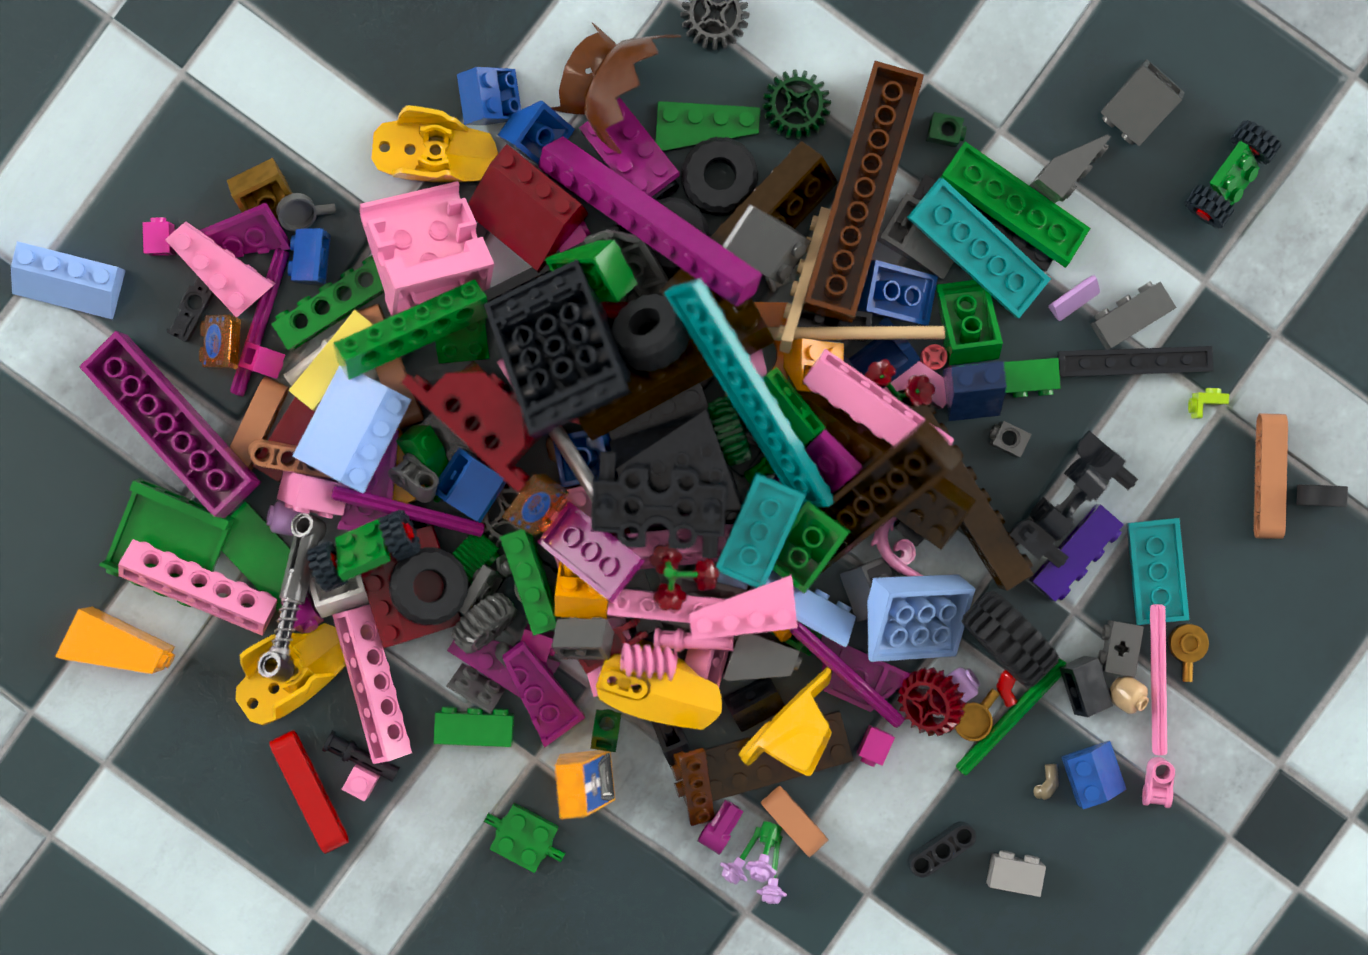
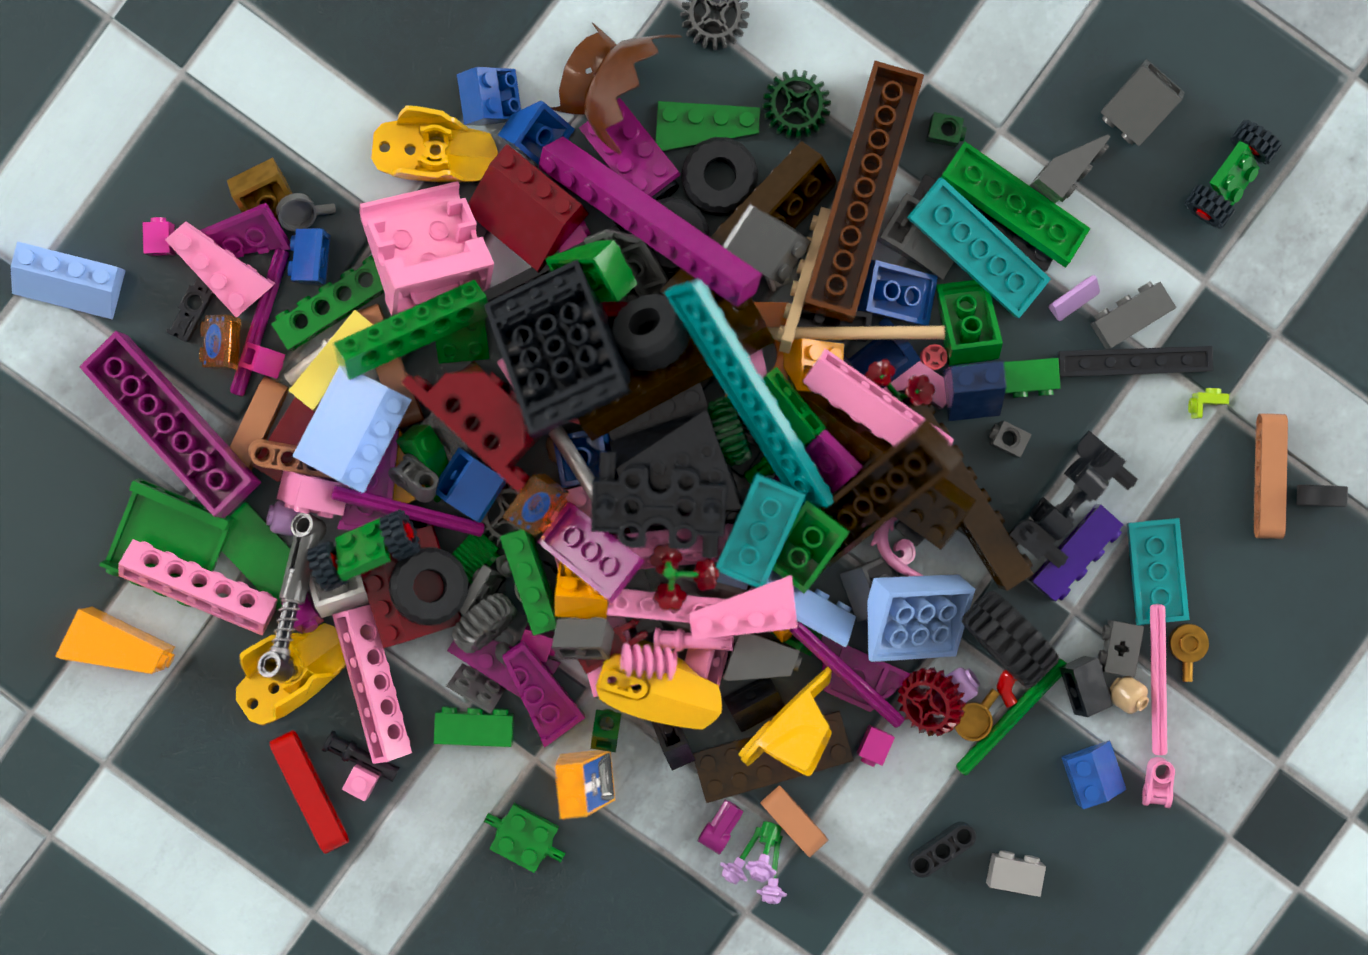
reddish brown bracket [671,748,715,826] -> none
dark tan arm [1034,764,1059,800] -> none

